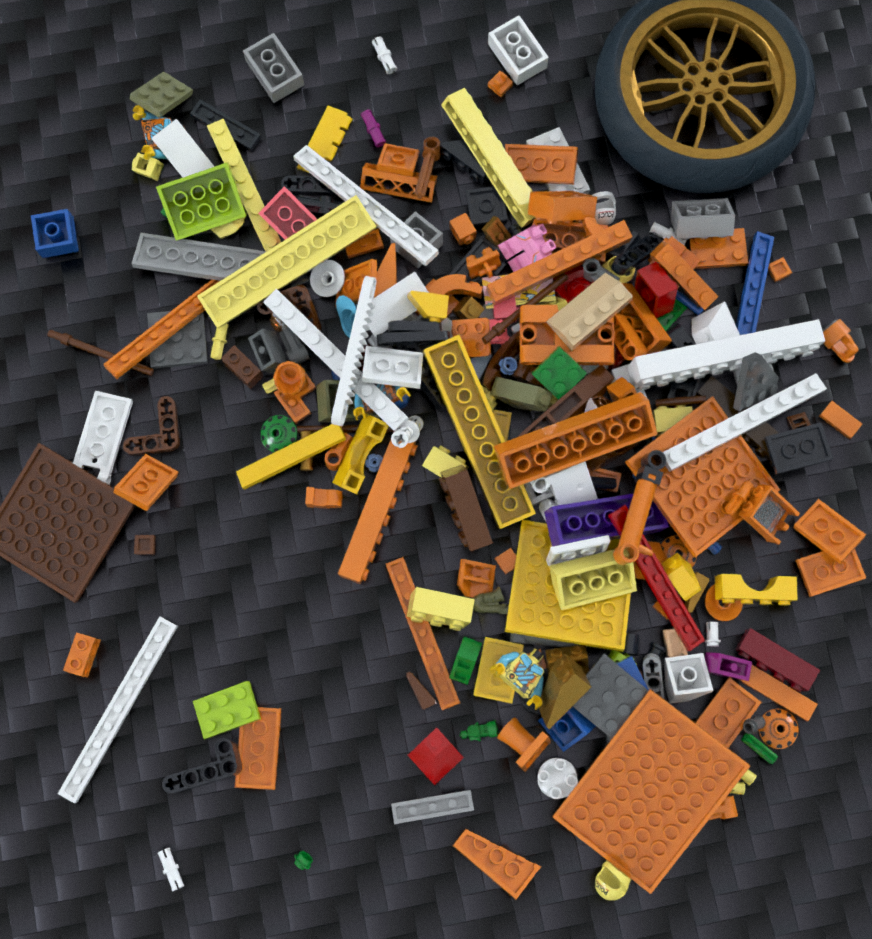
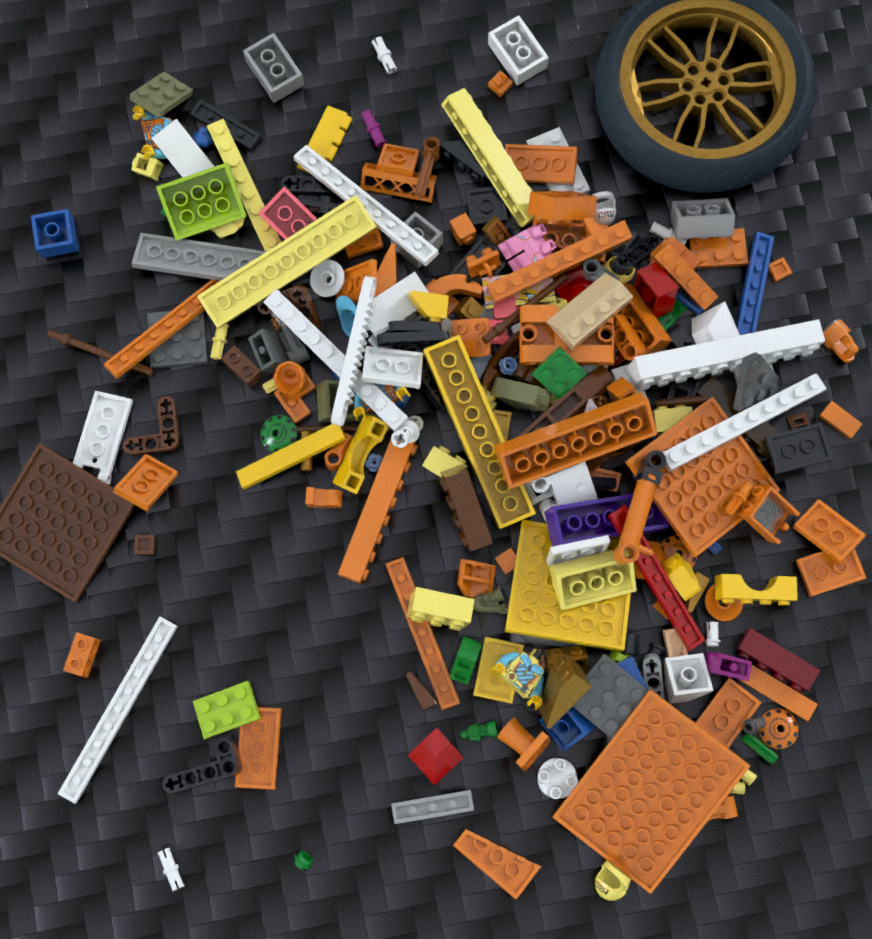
none -> blue piece [191,127,214,148]

